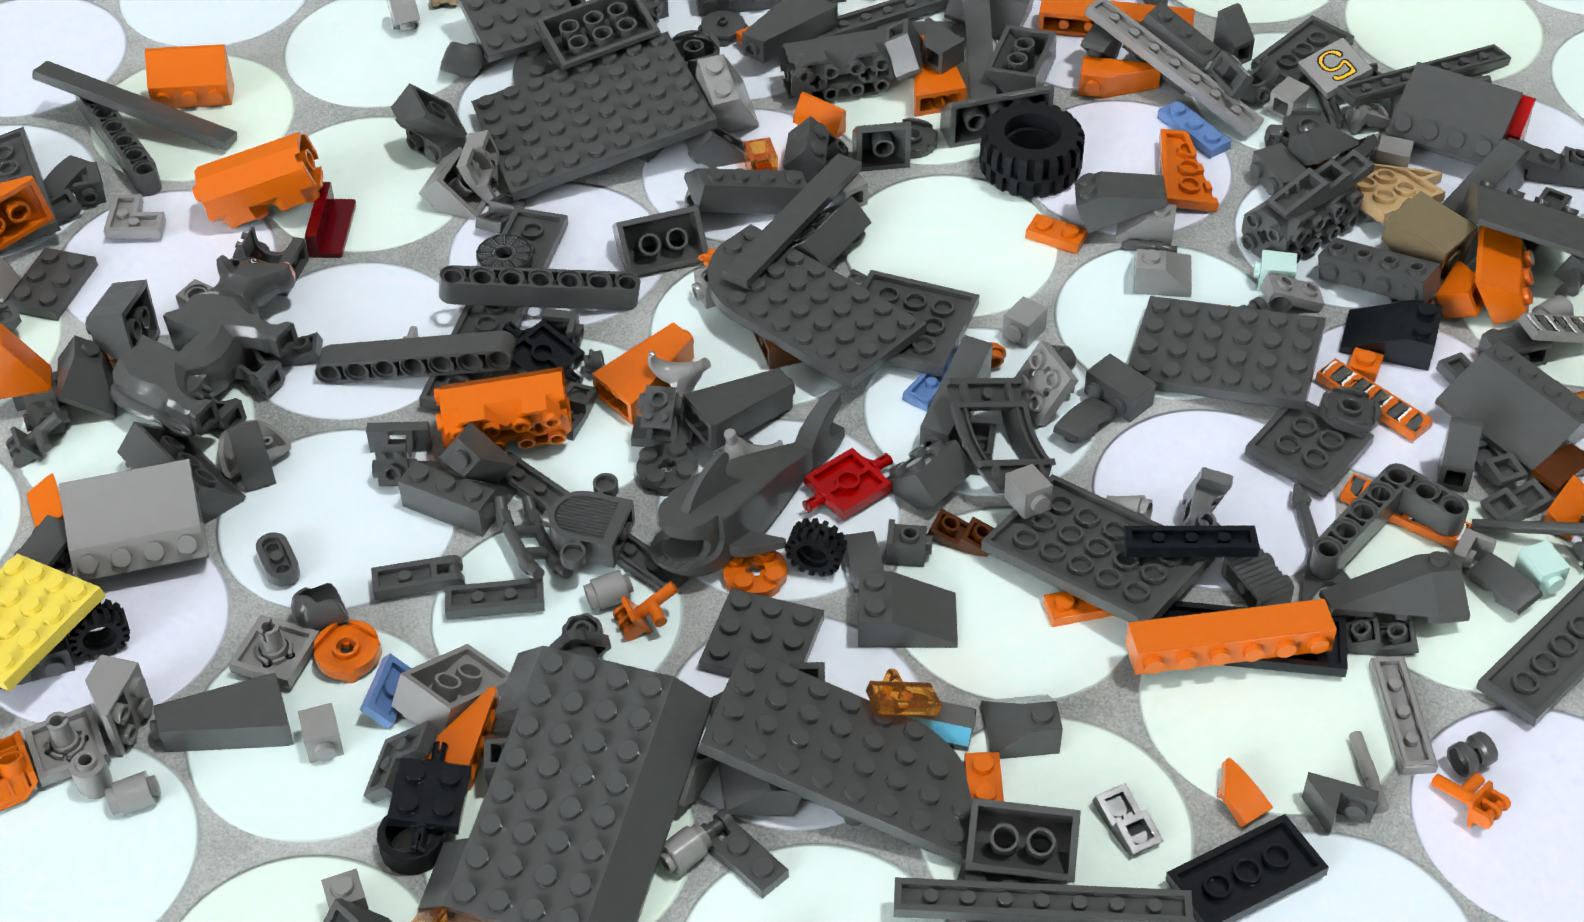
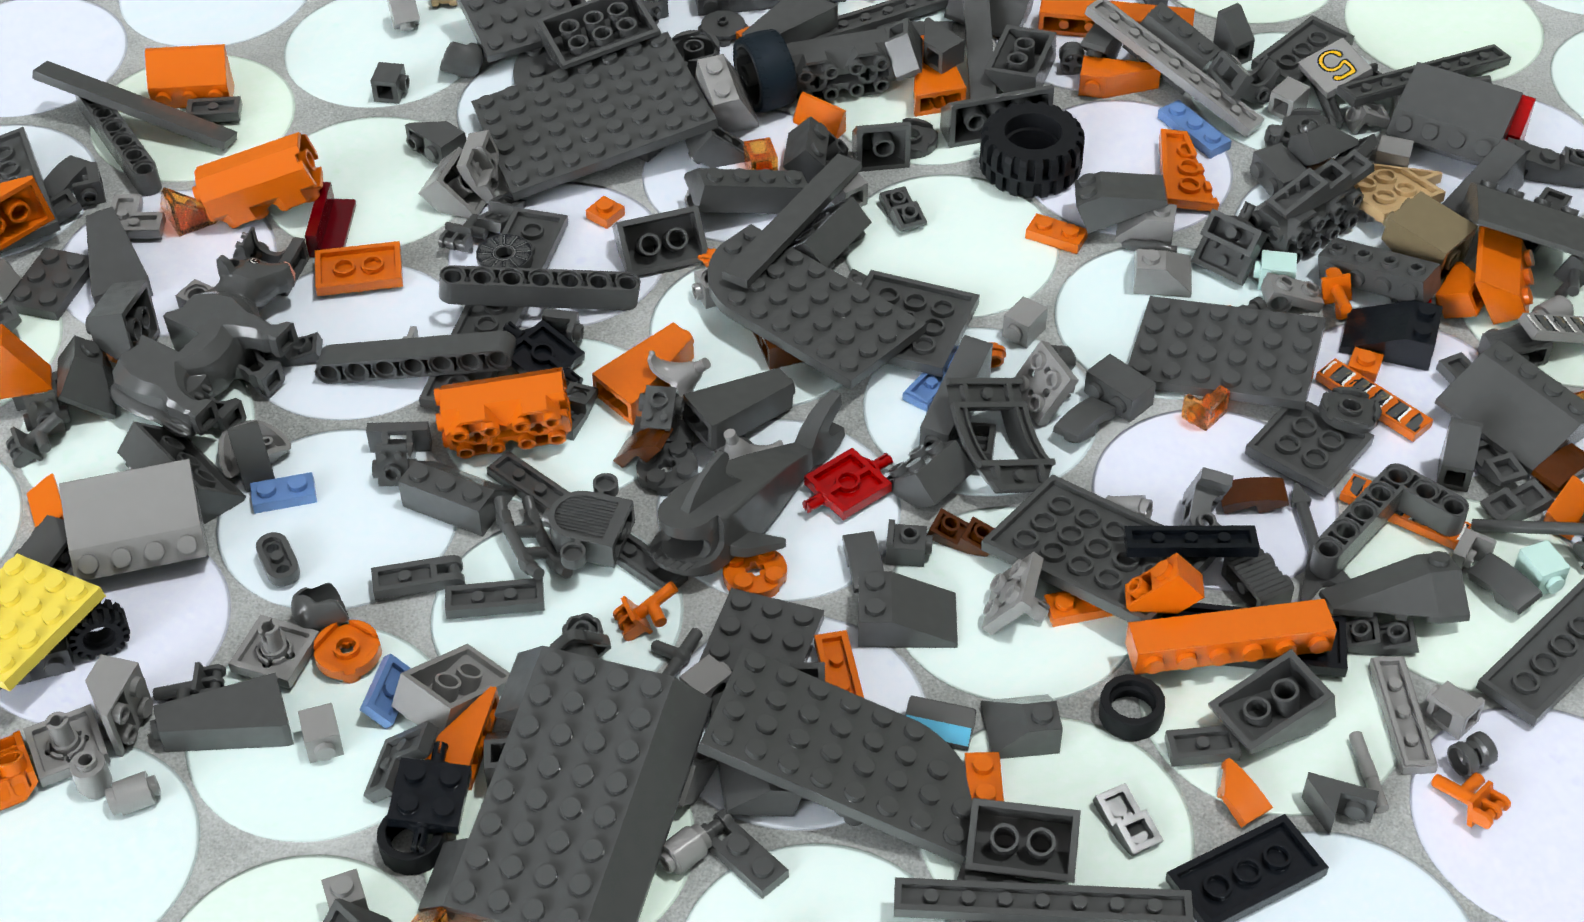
dark grey slope [391,83,467,138] -> none
dark grey slope [439,422,517,484] -> none
light grey brick [583,570,634,610] -> none
dark grey plate [584,349,605,373] -> none
black tyre [785,518,848,577] -> none
clear orange plate [866,668,943,716] -> none
light grey brick [1004,464,1053,519] -> none
none -> dark grey slope [85,206,153,305]
none -> dark grey arm [153,662,226,701]
none -> clear orange slope [160,187,218,237]
none -> dark grey plate [186,96,243,122]
none -> medium blue plate [250,472,317,514]
none -> orange plate [315,241,403,296]
none -> dark grey brick [370,62,410,104]
none -> dark grey arm [438,214,488,253]
none -> orange plate [586,196,625,229]
none -> reddish brown slope [613,428,673,468]
none -> dark grey piece [651,628,703,677]
none -> light grey brick [679,654,732,697]
none -> black wheel [733,29,797,113]
none -> orange plate [814,630,864,698]
none -> dark grey slope [879,186,927,232]
none -> light grey plate [981,551,1050,635]
none -> dark grey wheel [1059,42,1085,75]
none -> black tyre [1099,674,1165,741]
none -> orange slope [1125,553,1205,614]
none -> dark grey plate [1164,725,1242,767]
none -> clear orange bracket [1181,385,1230,431]
none -> dark grey plate [1191,201,1269,286]
none -> dark grey slope [1208,649,1336,754]
none -> reddish brown slope [1221,477,1290,514]
none -> orange arm [1321,267,1352,320]
none -> light grey brick [1425,680,1486,740]

